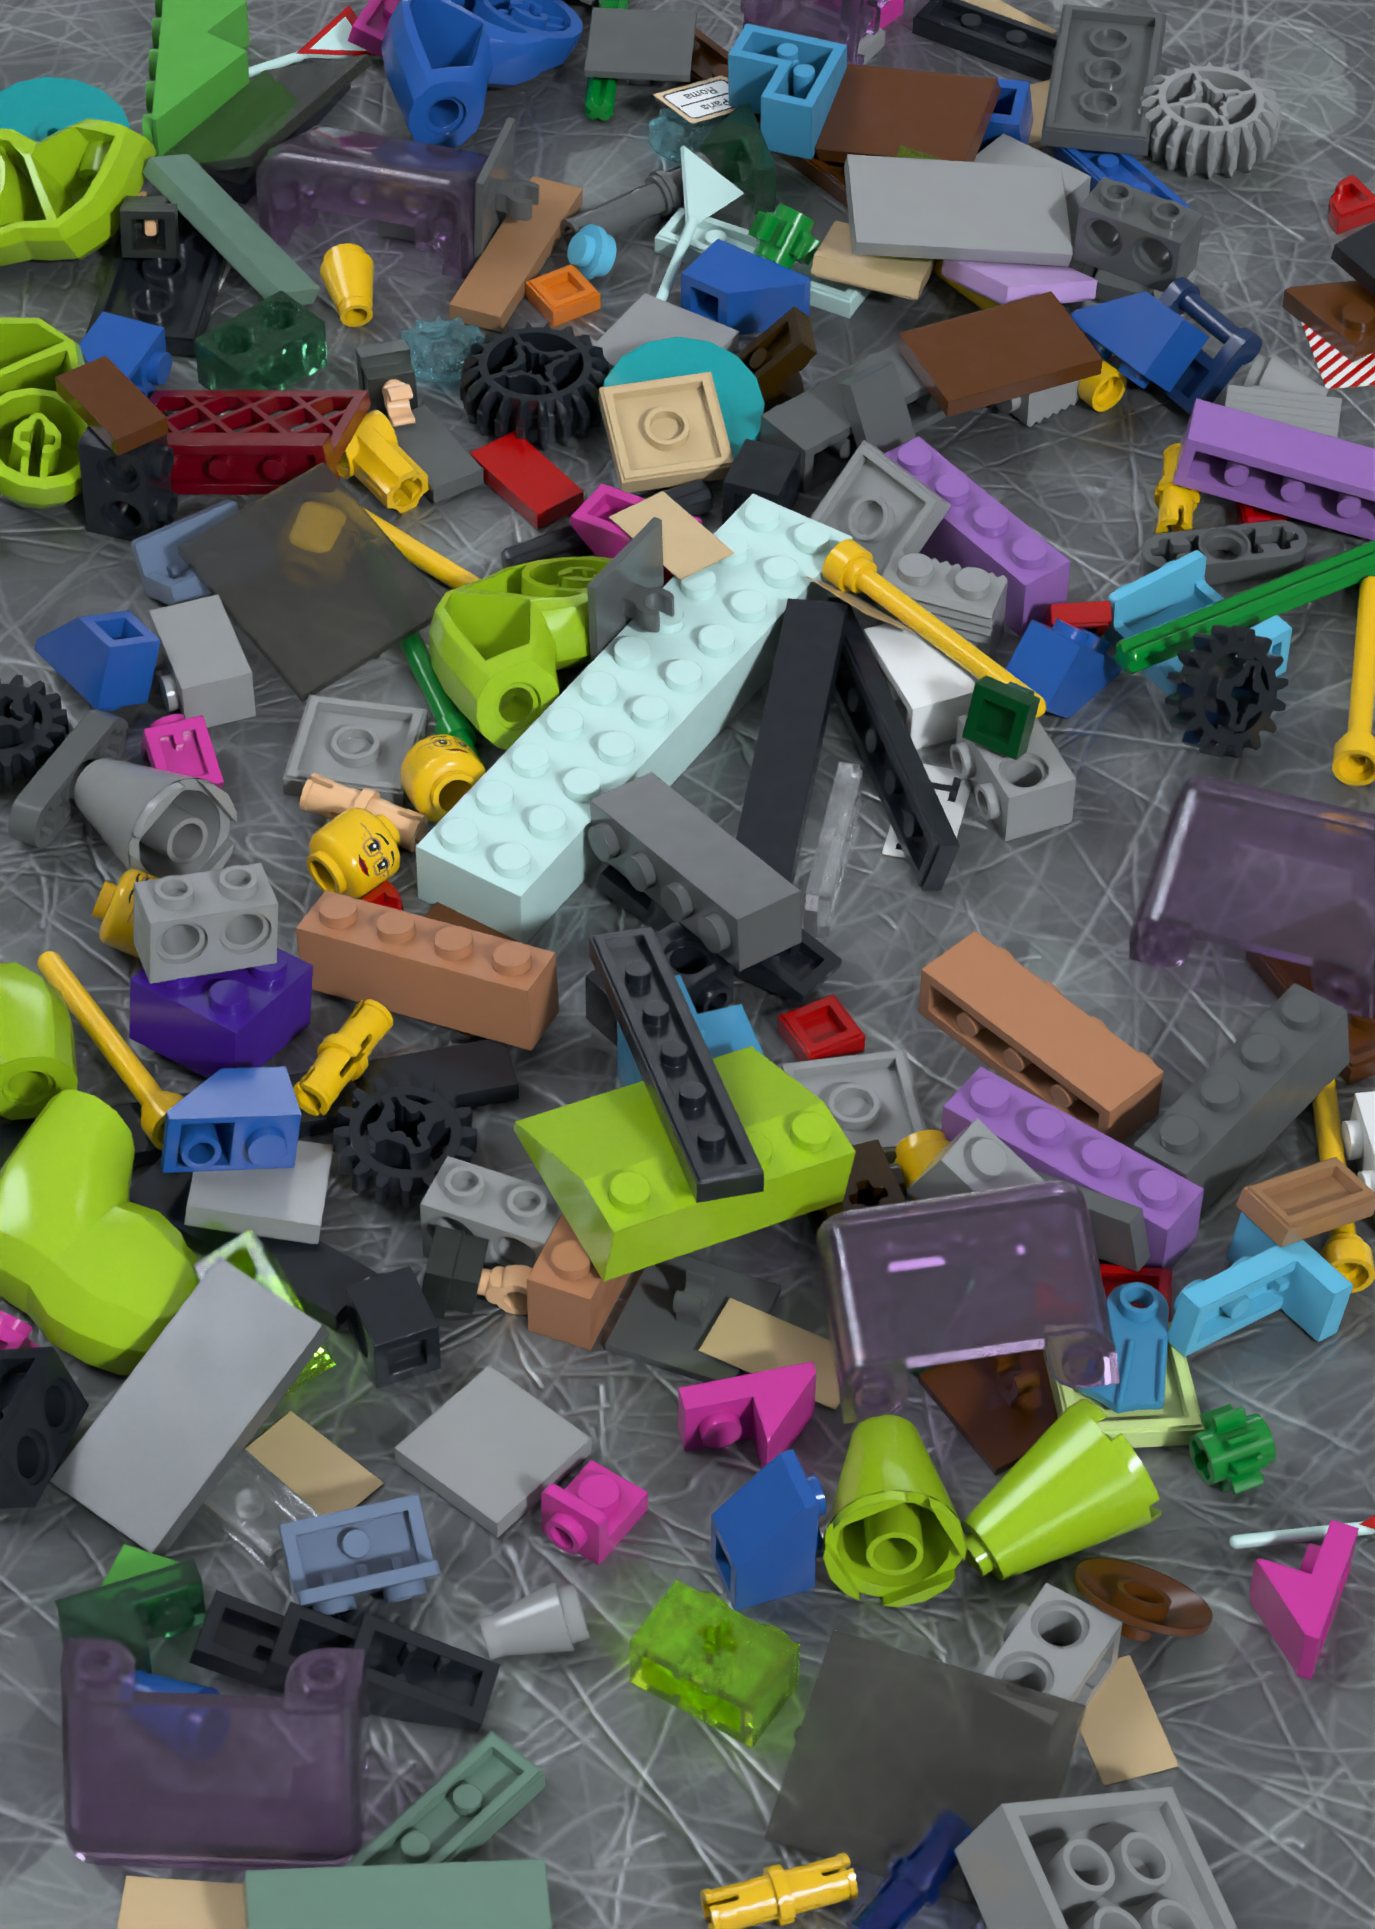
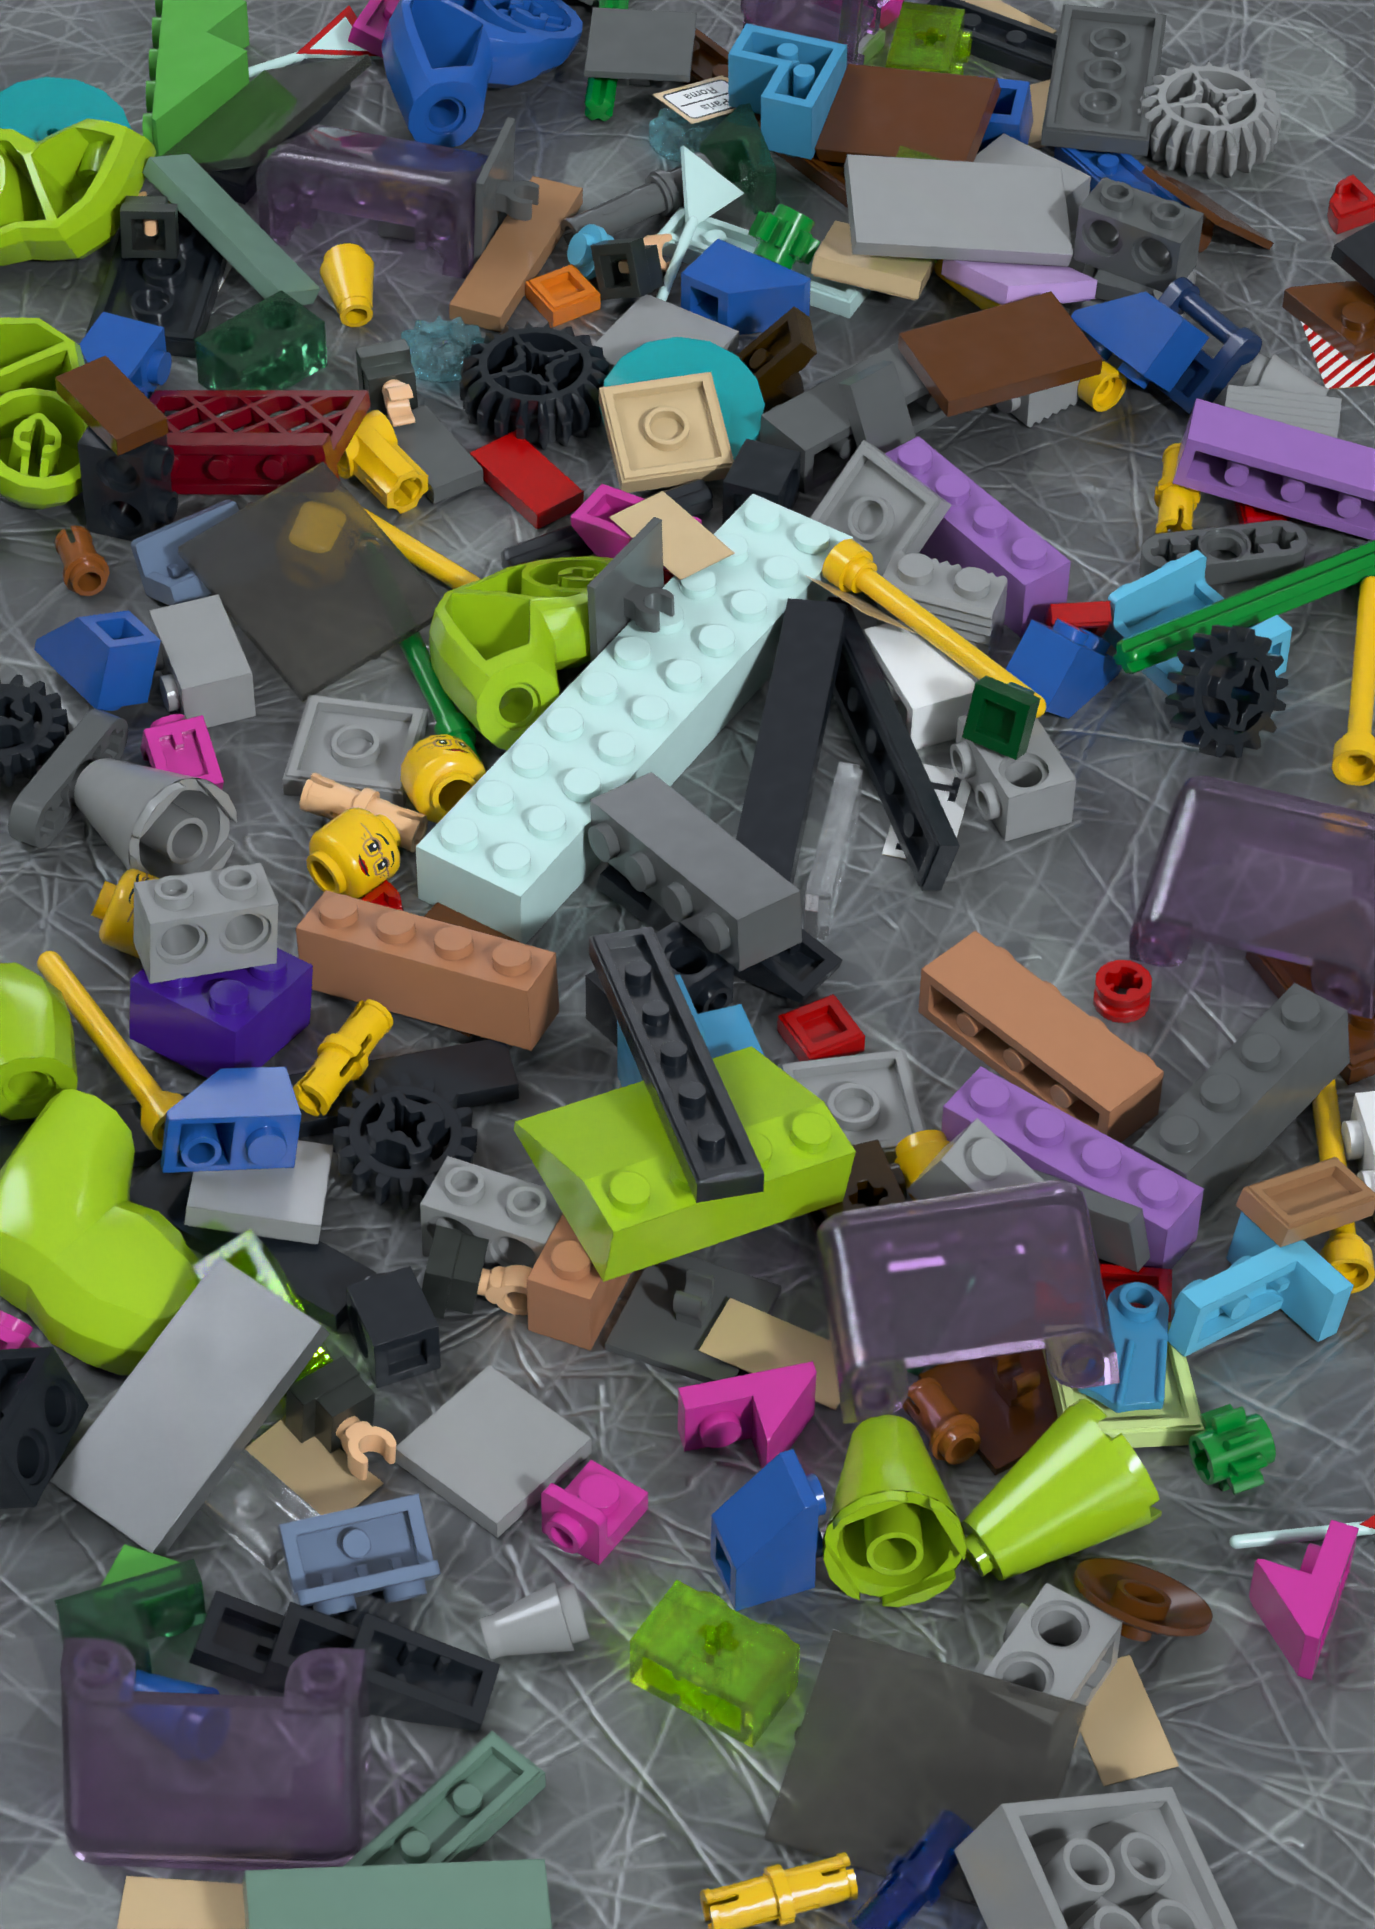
none -> dark orange pin [54,525,110,596]
none -> pearl dark grey piece [285,1355,397,1480]
none -> pearl dark grey piece [591,234,672,300]
none -> clear neon green brick [885,1,972,75]
none -> dark orange pin [900,1377,981,1465]
none -> red bush [1093,959,1152,1023]
none -> reddish brown piece [1142,165,1274,253]

